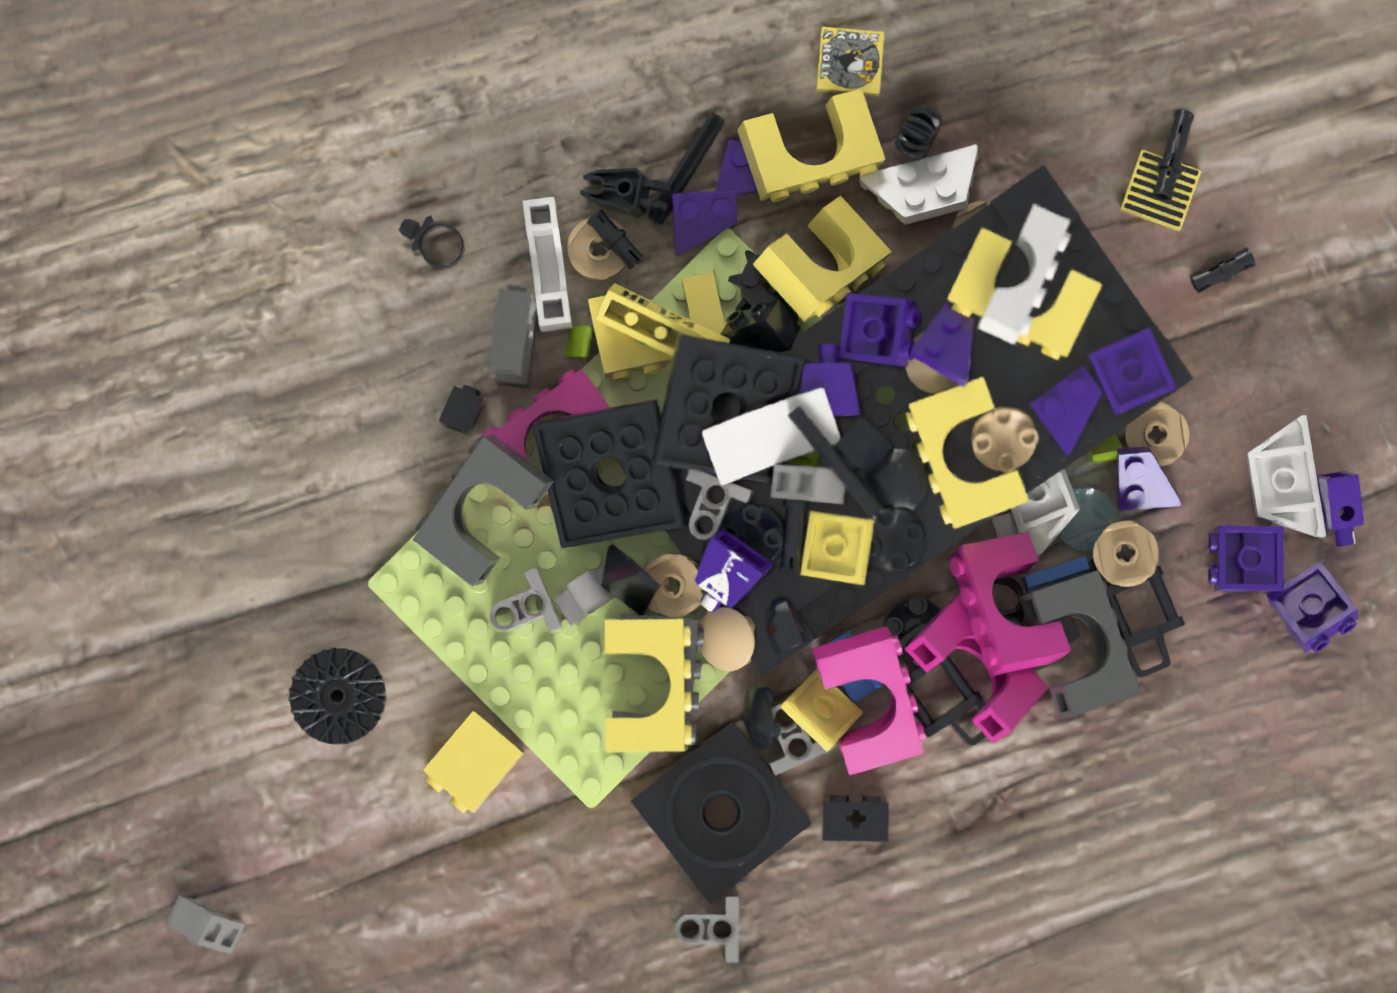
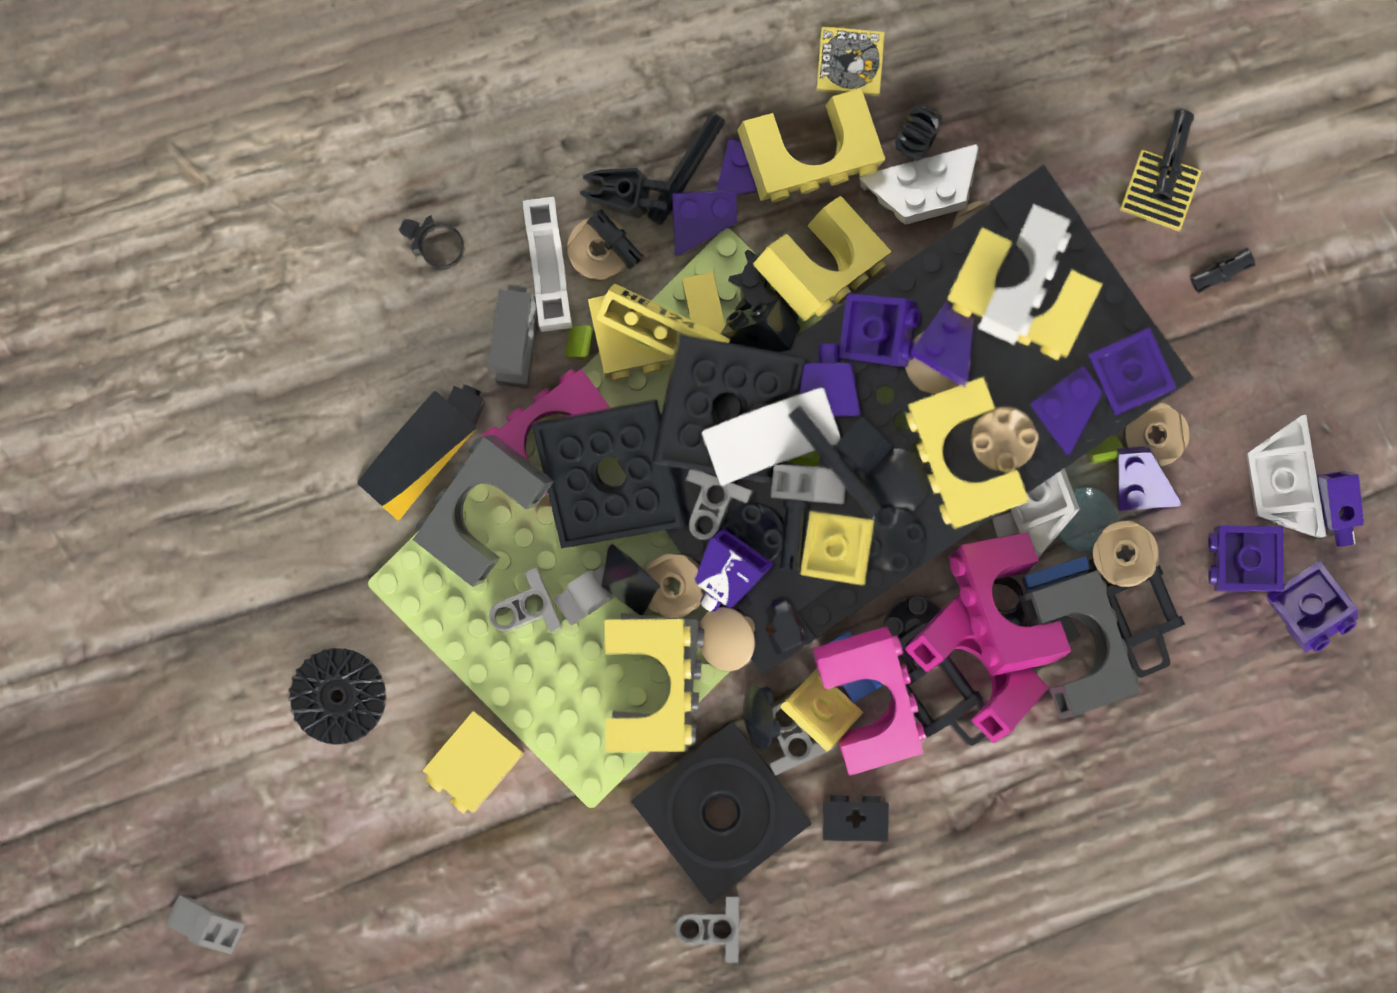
none -> black sticker [357,391,477,520]

